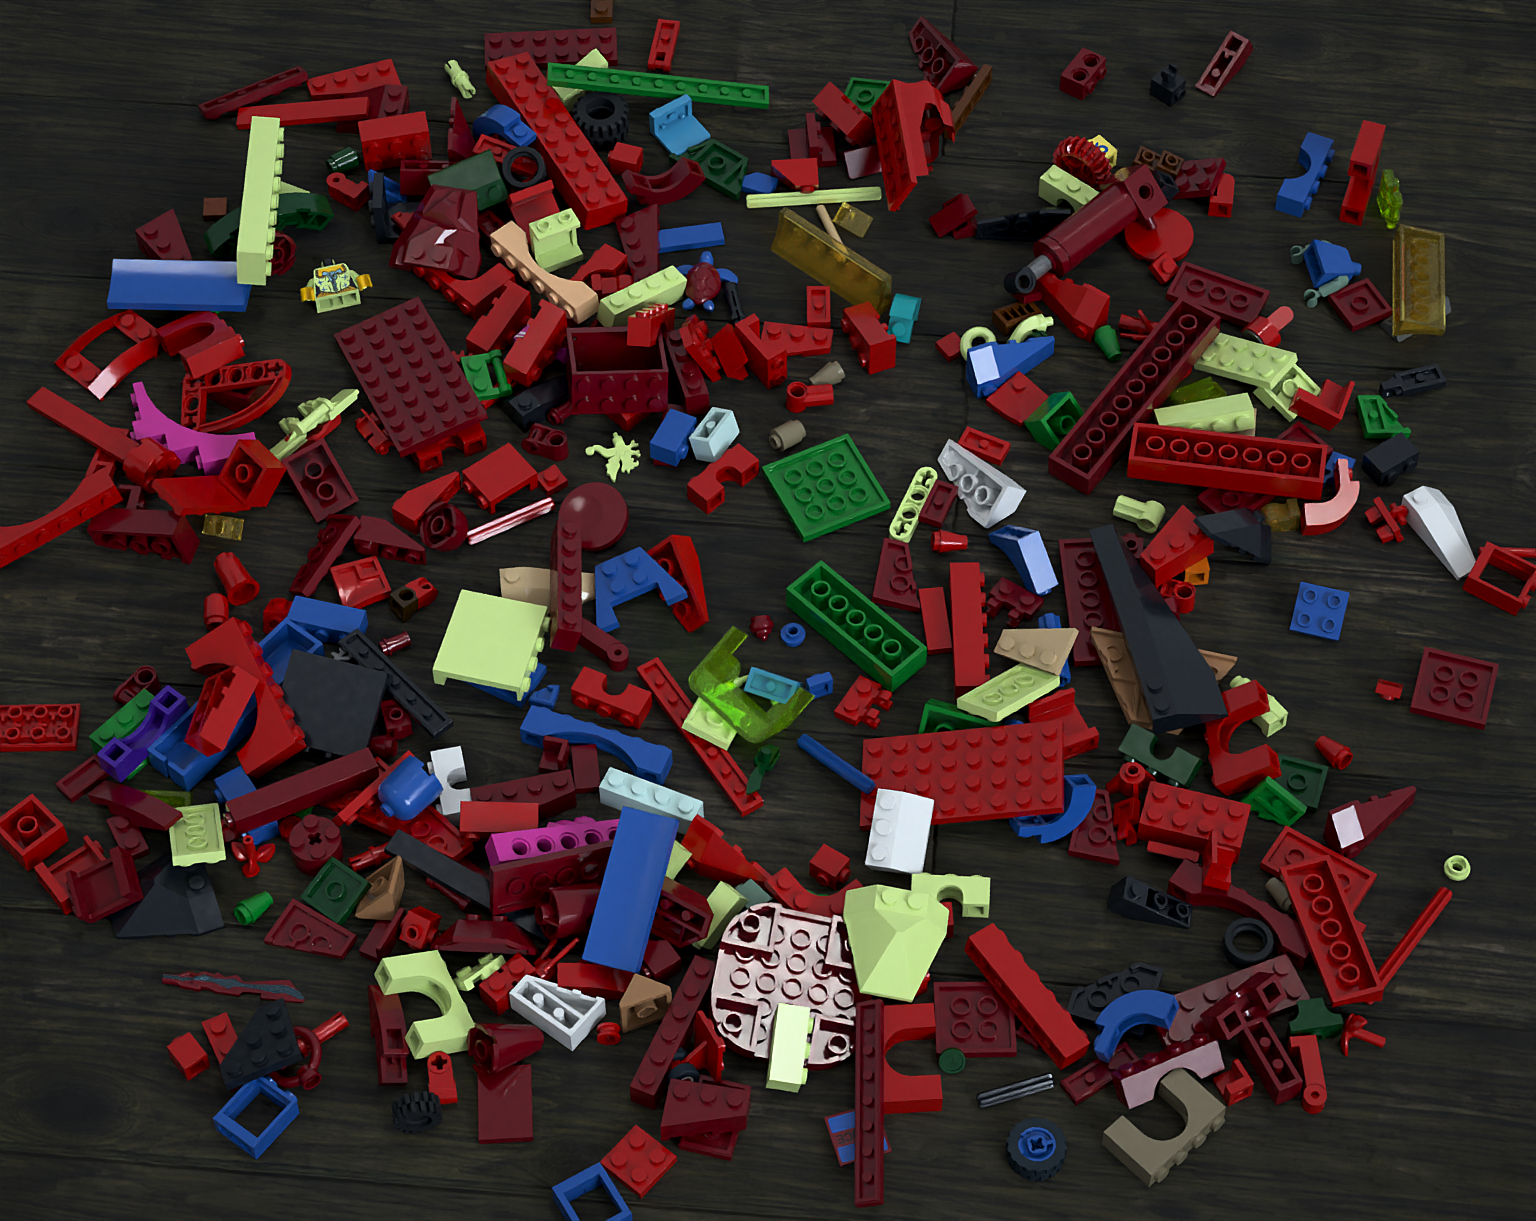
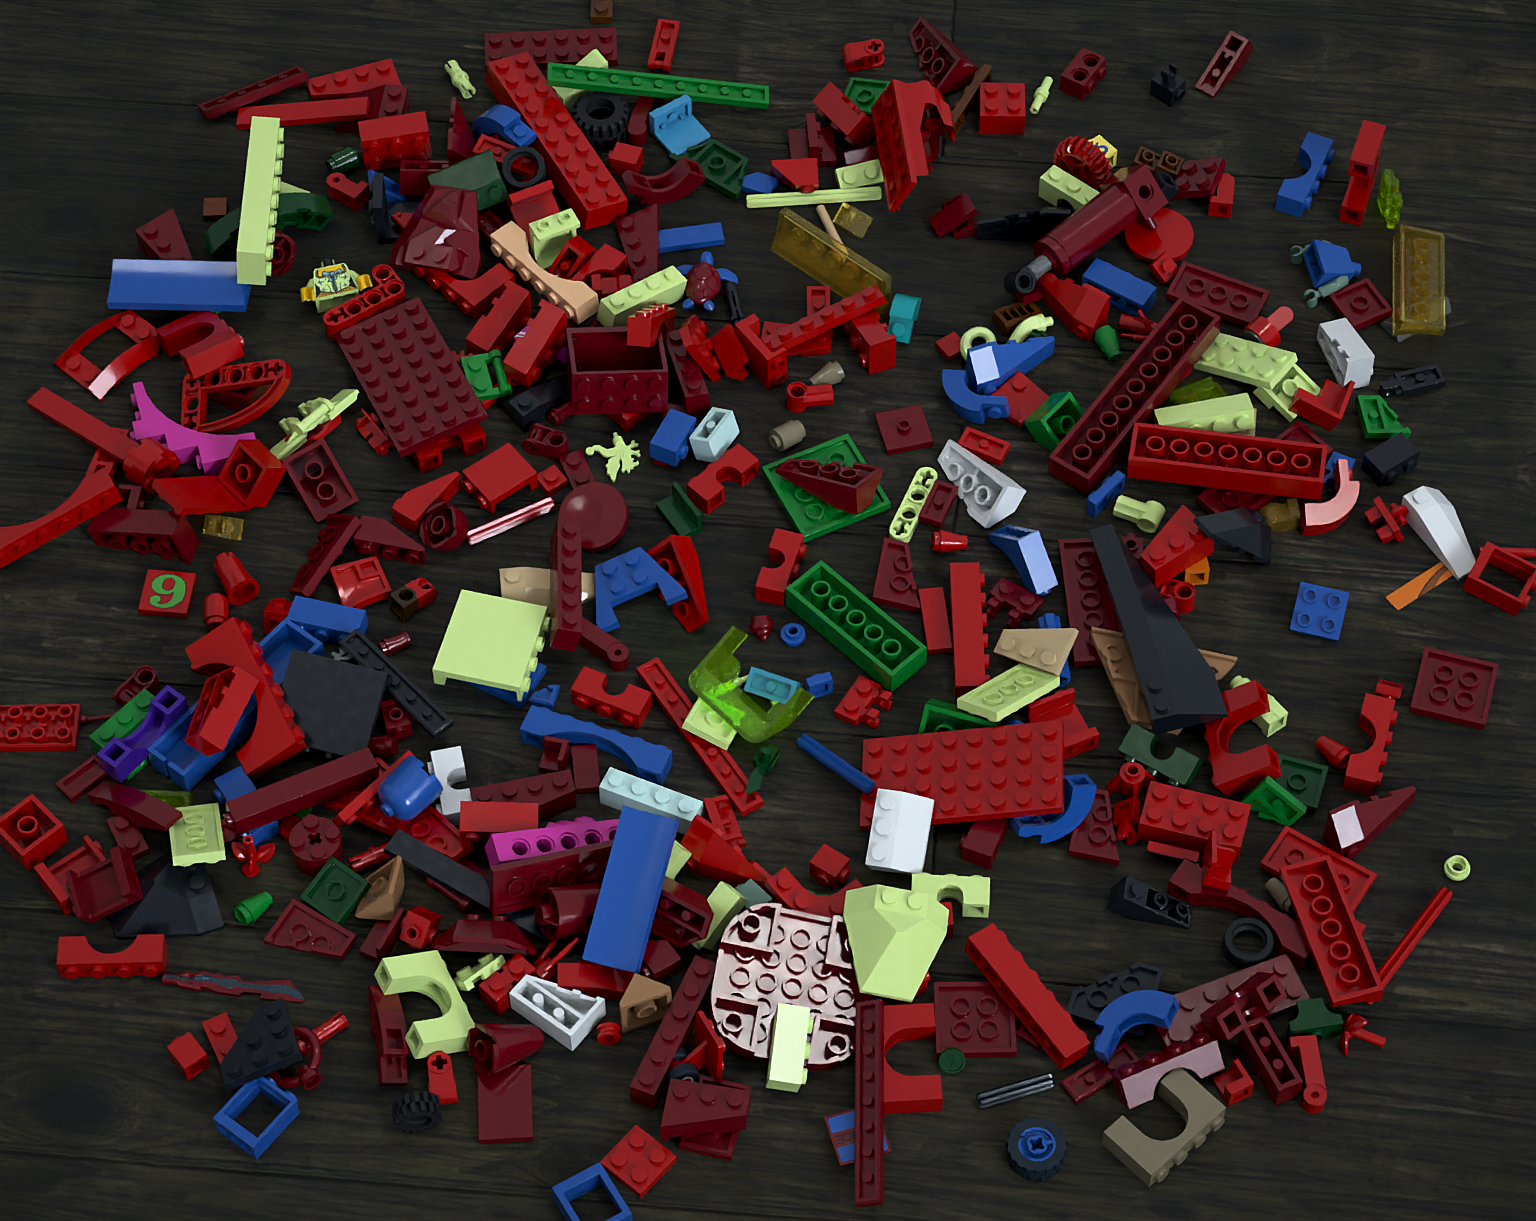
none -> red arch [56,934,168,979]
none -> dark red hinge [79,714,114,724]
none -> red tile [138,569,197,618]
none -> red beam [323,264,406,340]
none -> red slope [547,235,595,280]
none -> dark red plate [558,449,596,491]
none -> dark red leg [627,96,665,146]
none -> dark green panel [656,482,702,537]
none -> red hinge [703,795,746,848]
none -> red arch [755,528,807,606]
none -> red plate [760,285,887,352]
none -> dark red wedge [775,458,883,514]
none -> yellowish green plate [834,159,884,189]
none -> red piece [841,39,885,72]
none -> dark red plate [875,404,933,455]
none -> blue arch [942,369,1010,424]
none -> dark red slope [959,818,1010,870]
none -> red brick [979,82,1025,135]
none -> yellowish green bar [1030,76,1053,114]
none -> blue brick [1081,258,1157,318]
none -> blue plate [1086,470,1125,519]
none -> white wedge [1317,318,1375,389]
none -> red arch [1342,693,1398,796]
none -> orange sticker [1386,562,1453,610]

